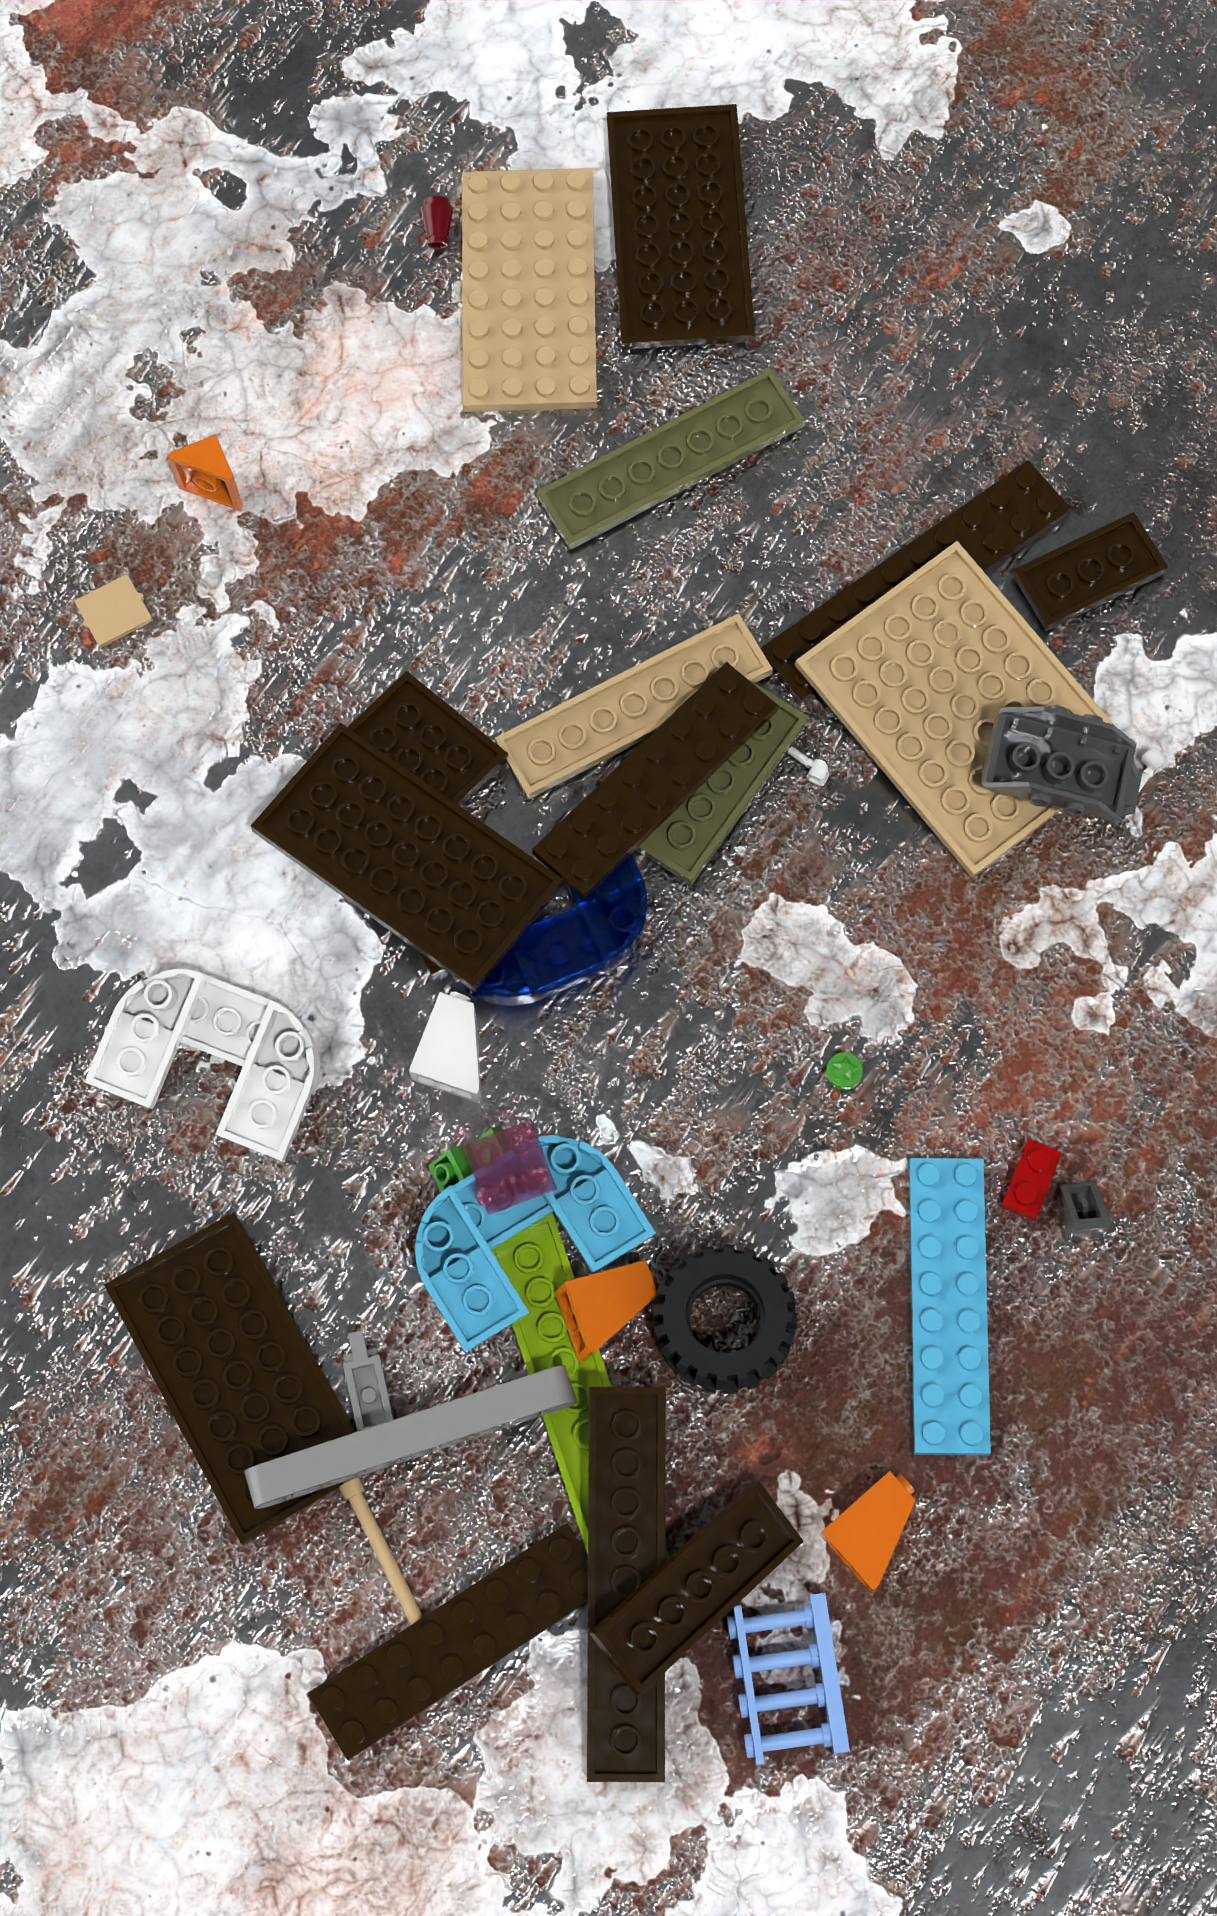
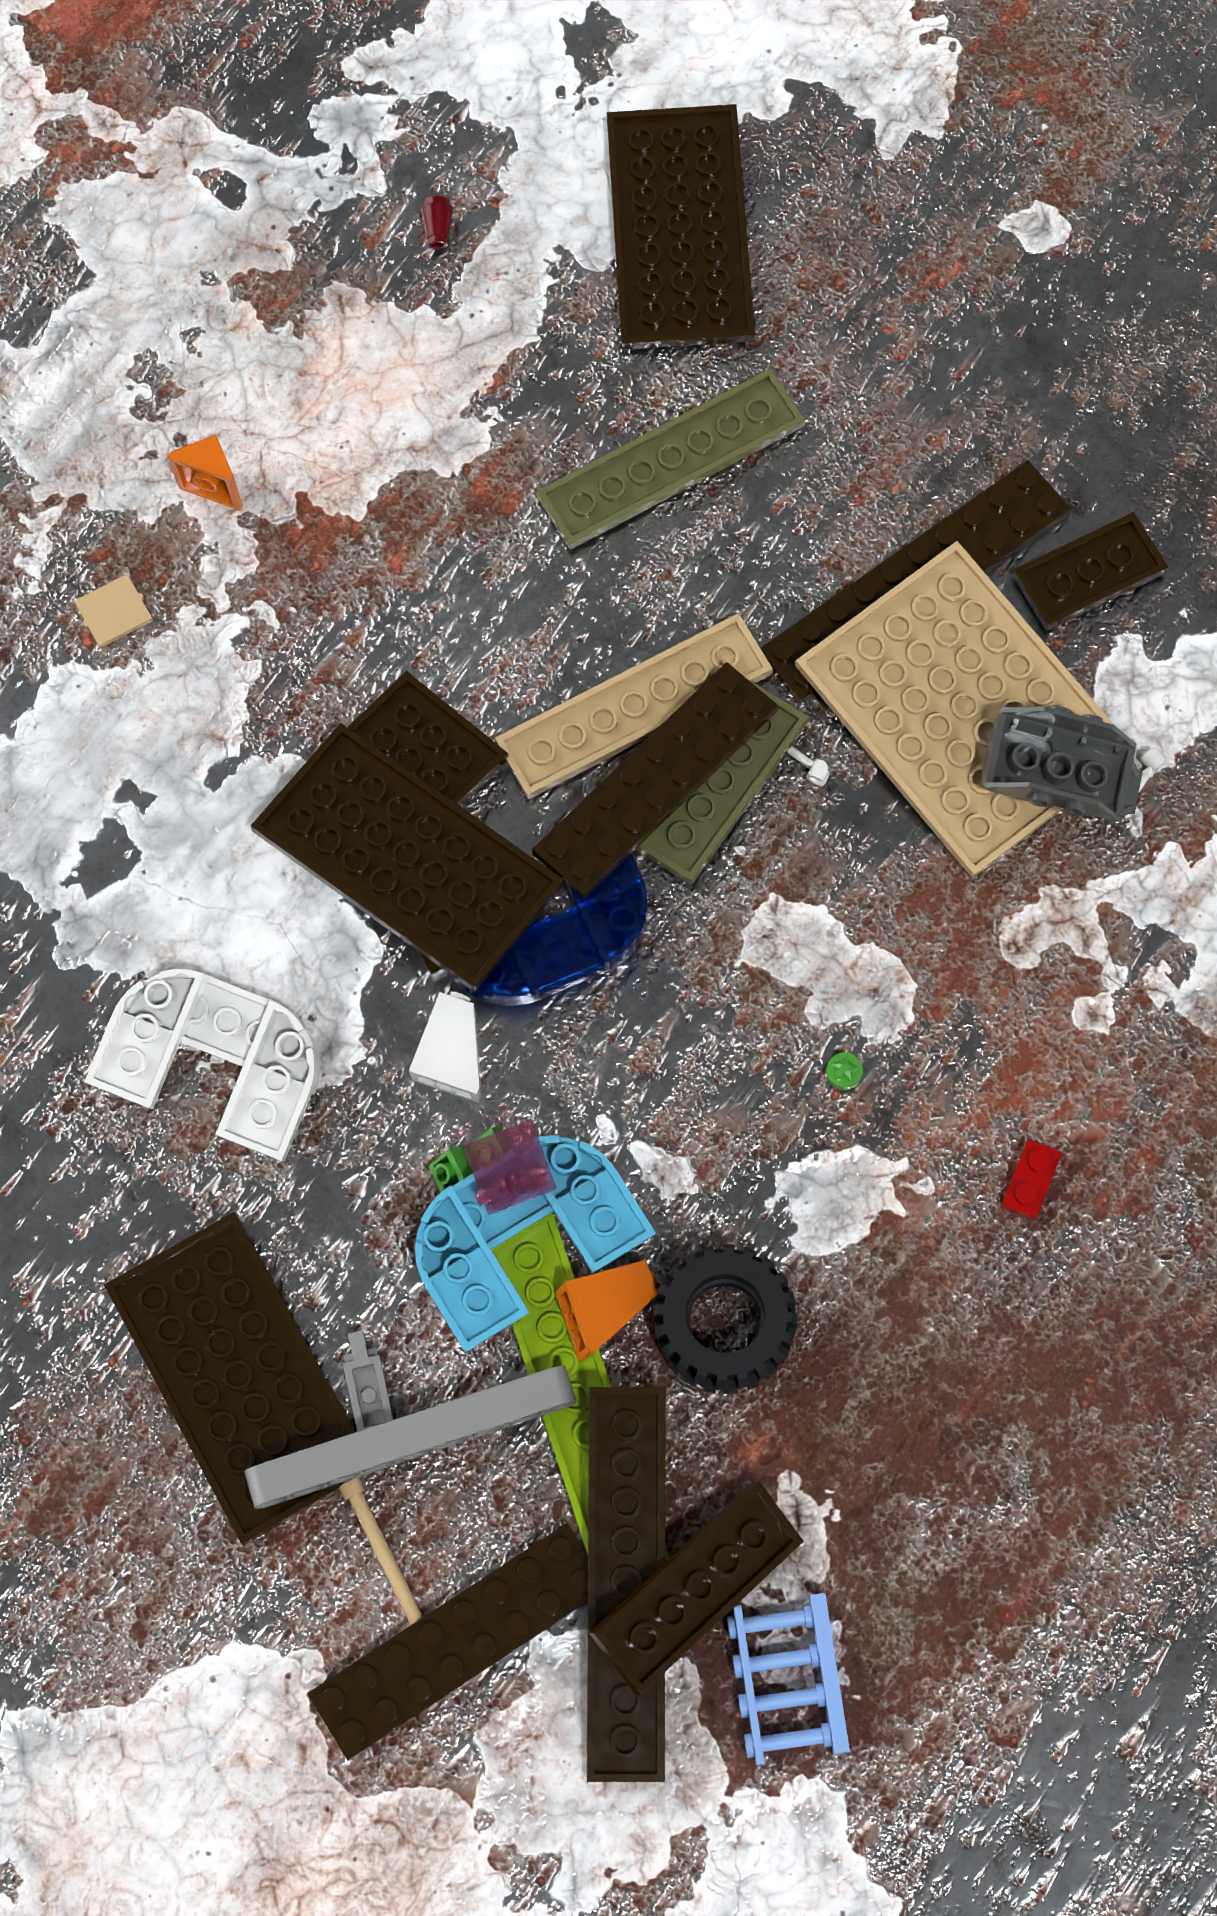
tan plate [462,168,597,412] -> none
orange slope [820,1471,915,1594] -> none
medium azure plate [909,1158,991,1456] -> none
dark grey slope [1060,1181,1110,1241] -> none

